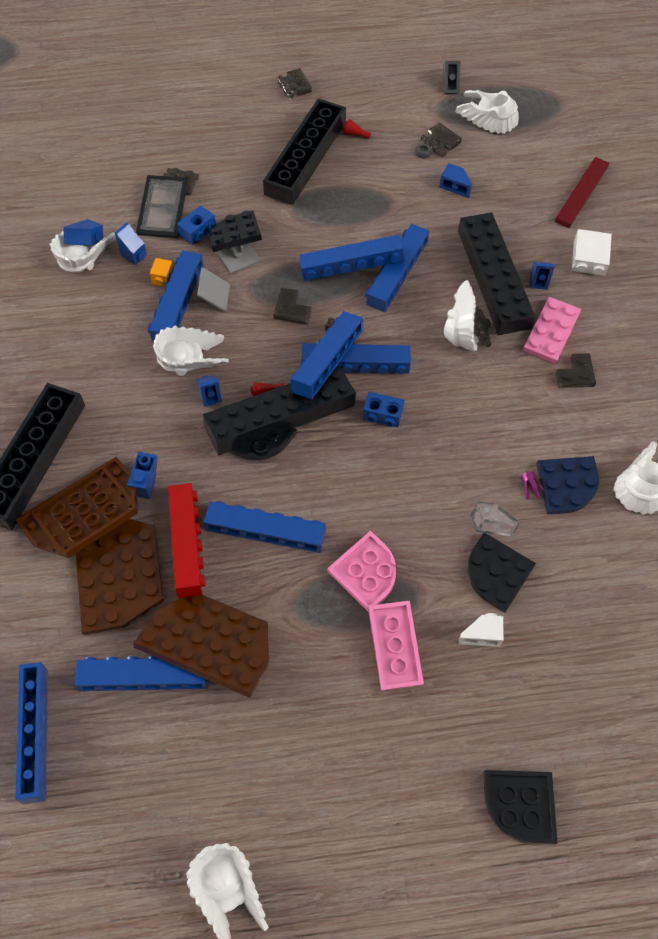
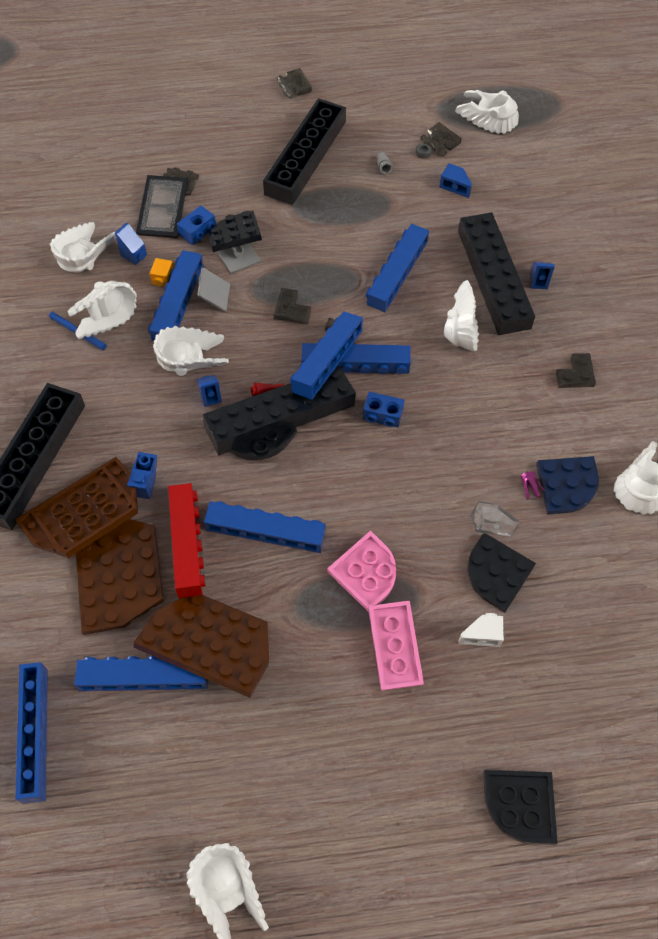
blue slope [64,219,103,245] -> none
blue brick [299,234,405,281] -> none
red cone [342,119,371,139] -> none
dark grey slope [443,61,461,93] -> none
clear smoke plate [473,306,492,347] -> none
bright pink plate [523,297,581,364] -> none
dark red tile [555,157,609,228] -> none
white brick [571,229,612,276] -> none
none -> blue bar [49,311,107,350]
none -> white piece [67,280,137,339]
none -> light grey cone [377,152,393,174]

